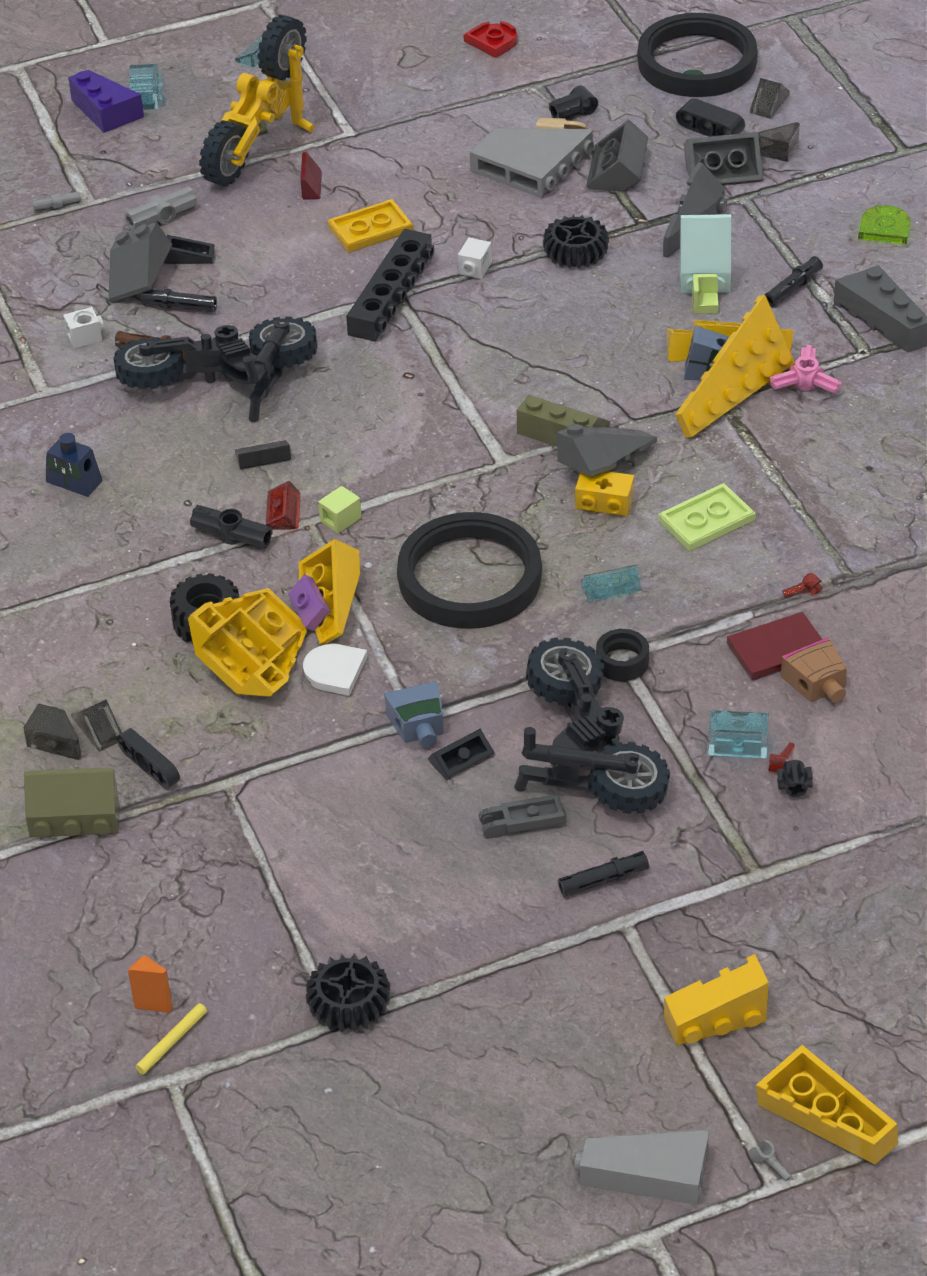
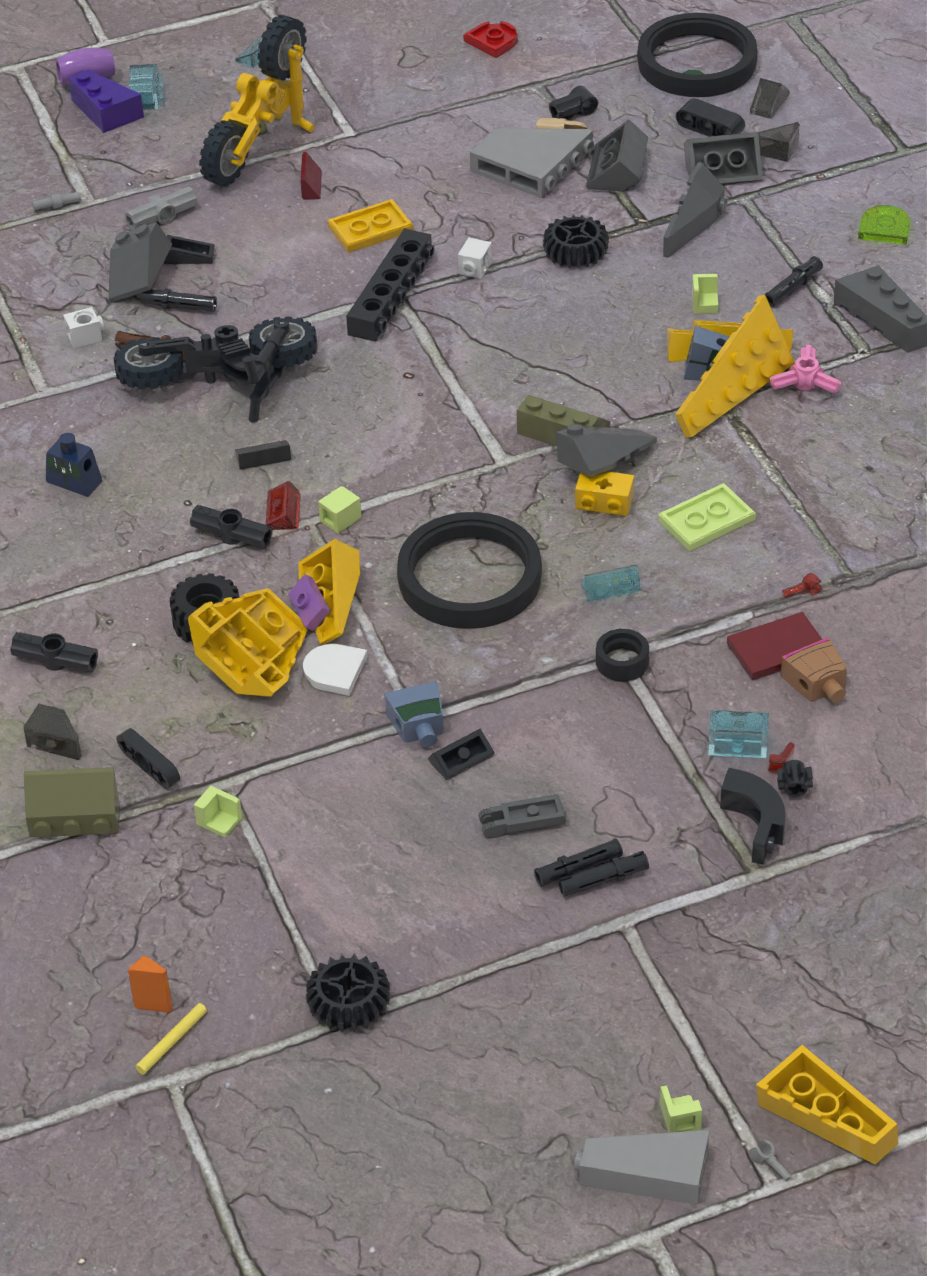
clear smoke slope [71,699,122,752] -> none
piece [514,638,670,814] -> none
yellow wedge [664,954,769,1046] -> none
light aqua slope [679,214,731,293] -> none
none -> black piece [10,632,98,672]
none -> medium lavender piece [56,47,115,86]
none -> yellowish green panel [194,786,242,837]
none -> black pin [534,838,623,887]
none -> yellowish green panel [659,1085,702,1132]
none -> black arch [720,768,786,865]

